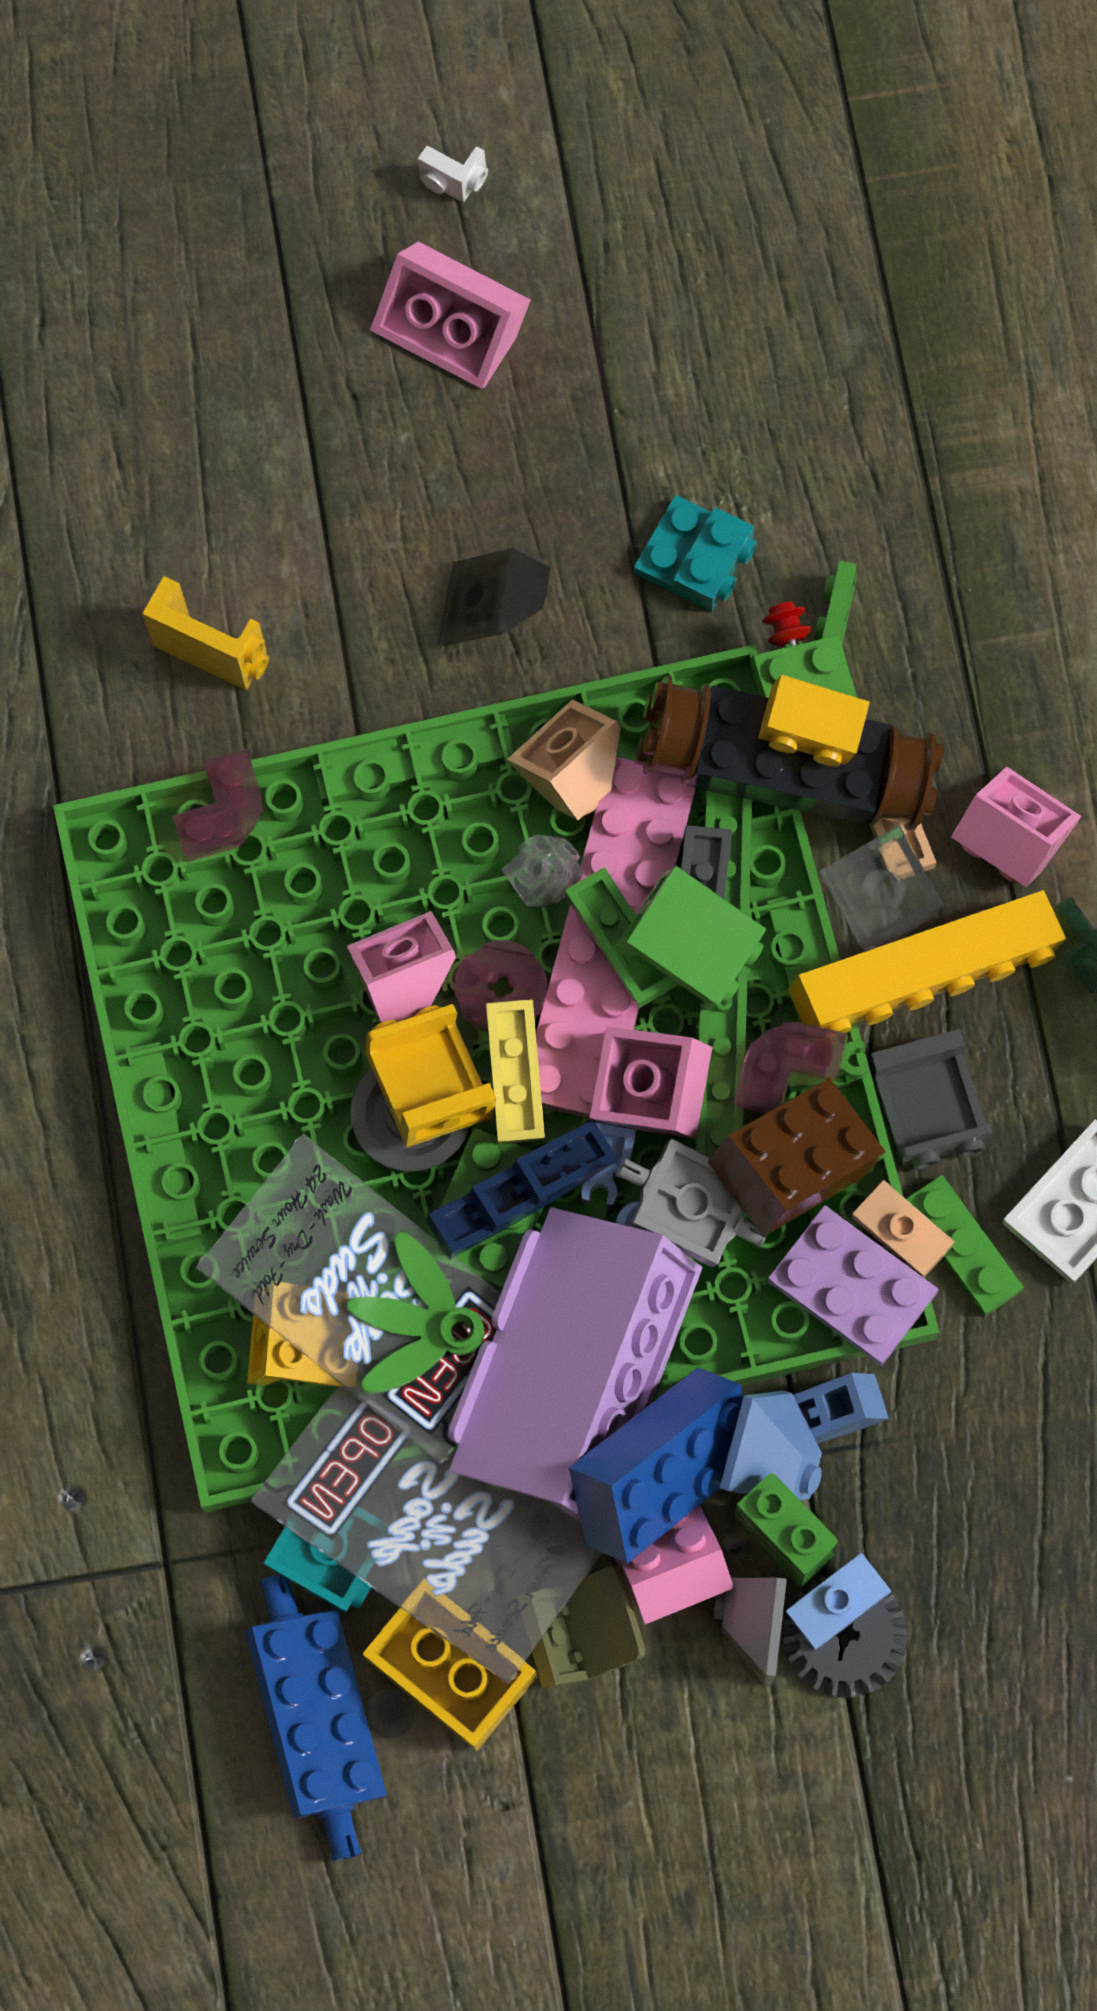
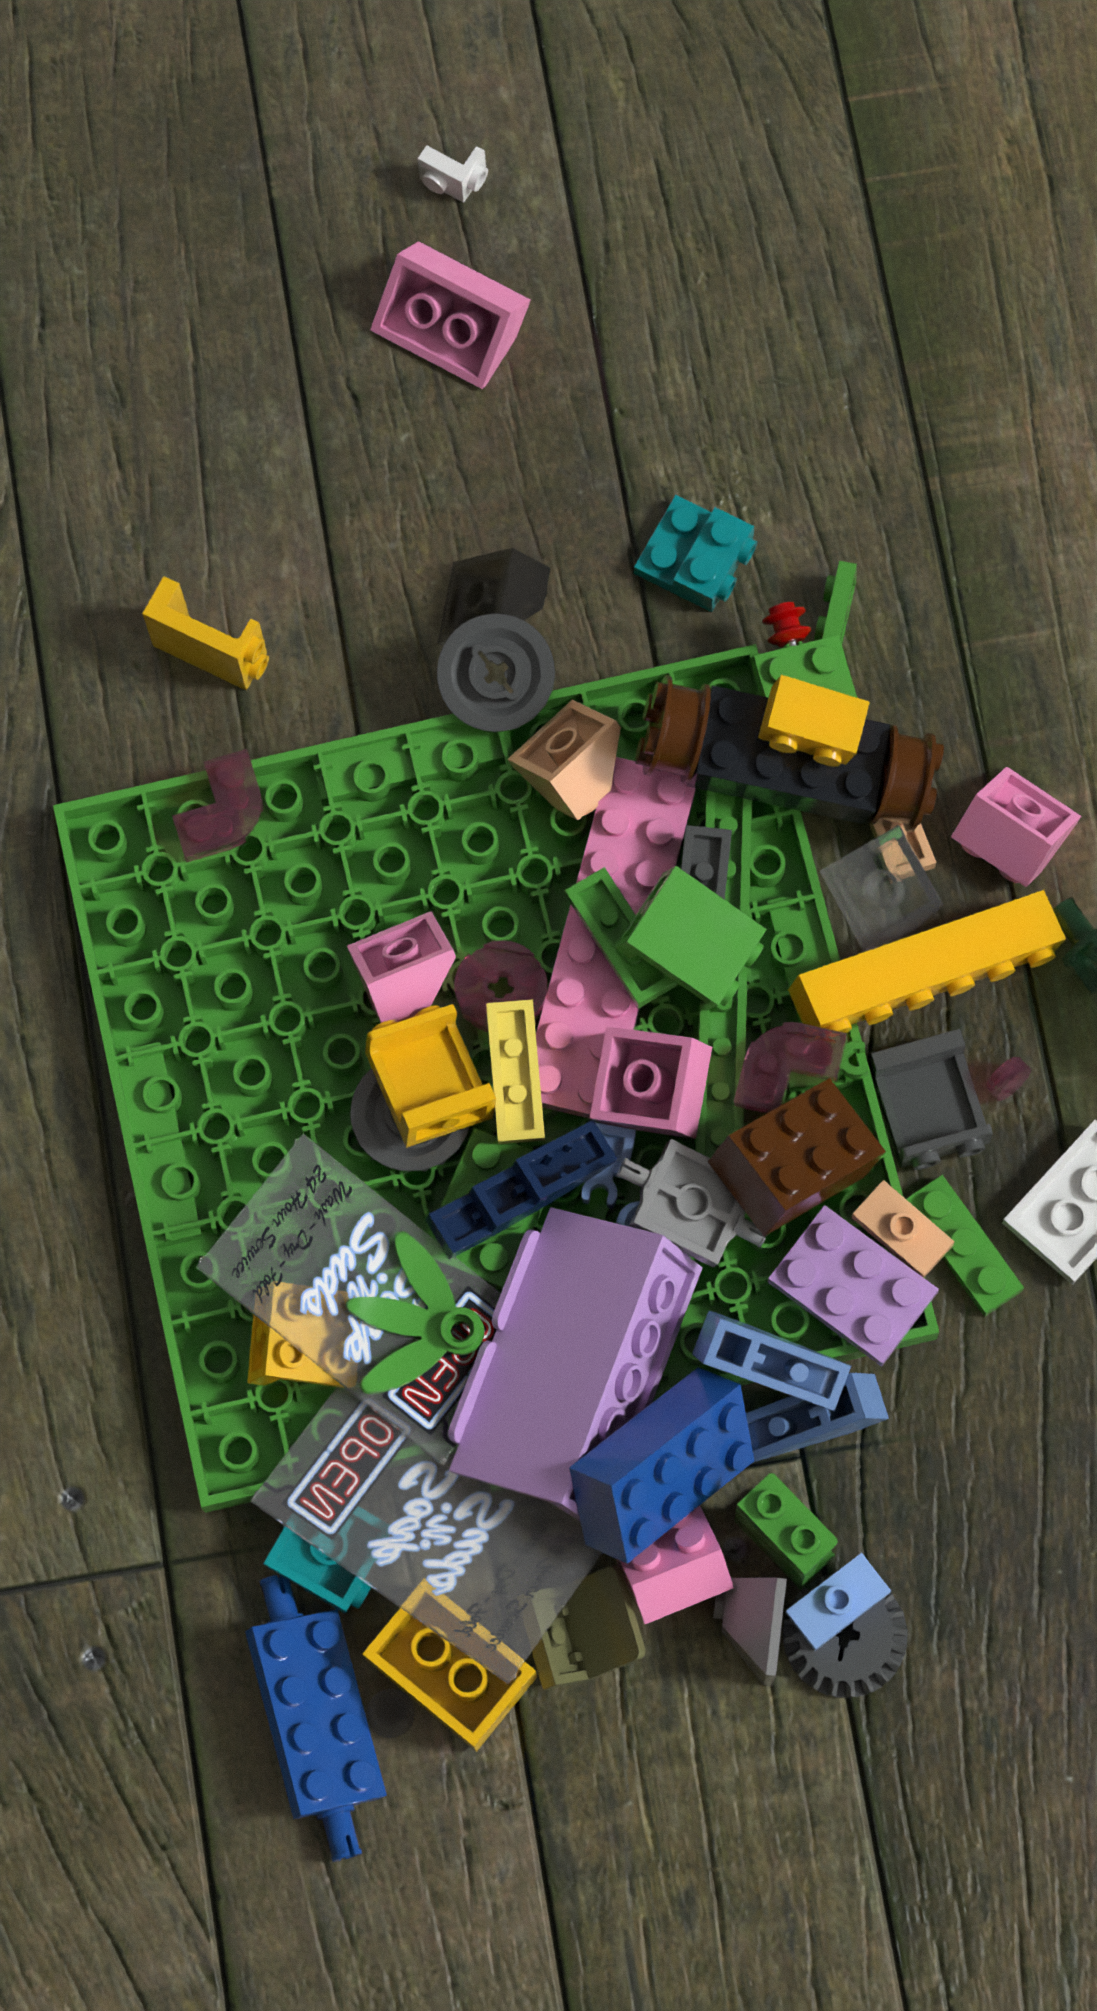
clear brick [501,835,585,907] -> none
medium blue slope [720,1390,822,1501] -> none
none -> dark grey gear [437,614,555,732]
none -> medium blue slope [692,1310,851,1411]
none -> clear pink tile [986,1057,1032,1101]

